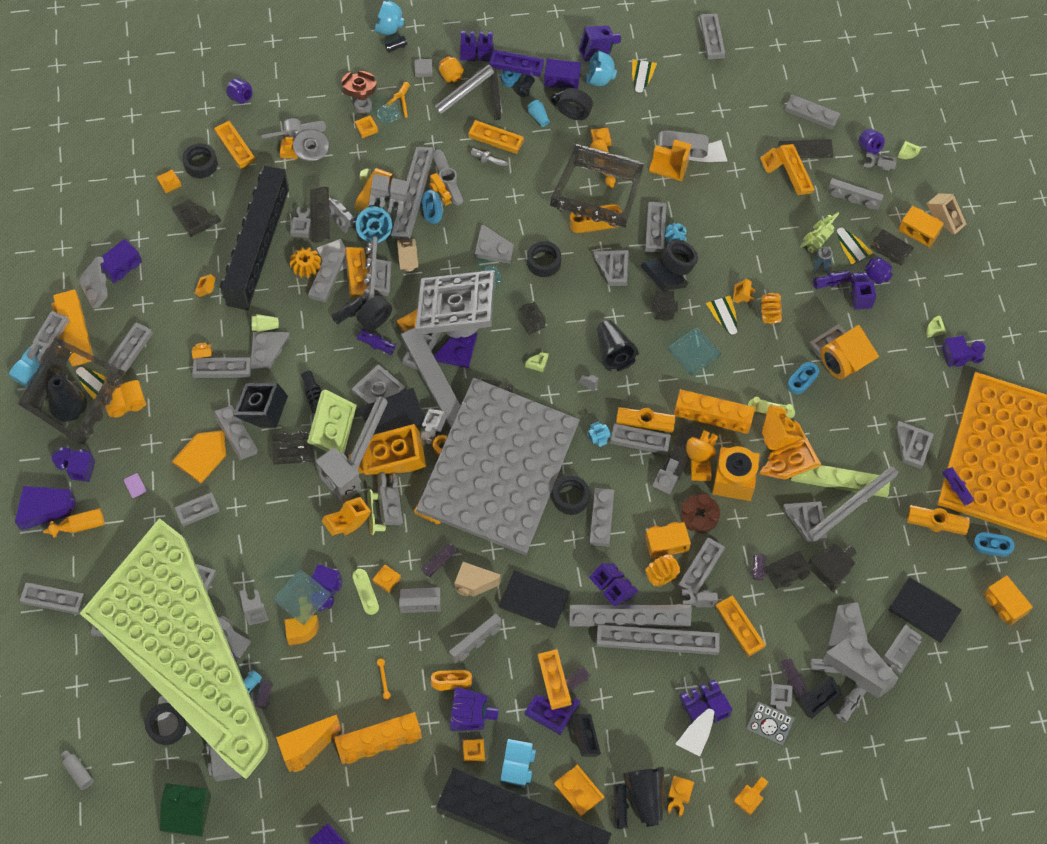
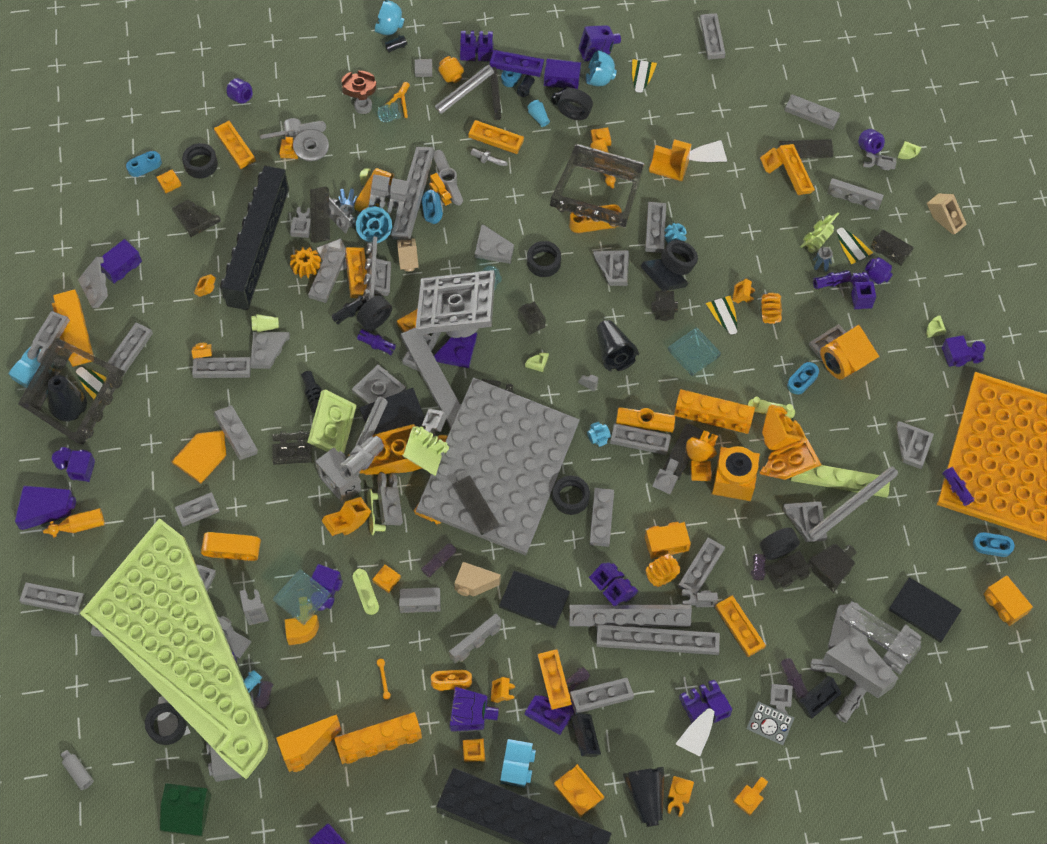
light orange brick [101,380,147,418] -> none
lavender sticker [124,473,146,498] -> none
black slope [233,383,288,428] -> none
light orange plate [355,115,378,138] -> none
black pin [612,784,629,829] -> none
light grey beam [657,131,709,158] -> none
copper plate [681,493,720,533] -> none
light orange brick [898,206,944,248] -> none
light orange piece [907,505,970,535] -> none
none -> dark azure plate [126,151,162,177]
none -> light orange beam [201,532,261,561]
none -> flat silver piece [338,189,357,214]
none -> light grey piece [338,436,384,479]
none -> yellowish green hinge [403,426,449,476]
none -> clear smoke tile [452,475,499,535]
none -> light orange tile [491,677,515,703]
none -> light grey plate [569,678,634,714]
none -> black tyre [759,528,800,560]
none -> clear plate [840,601,921,664]

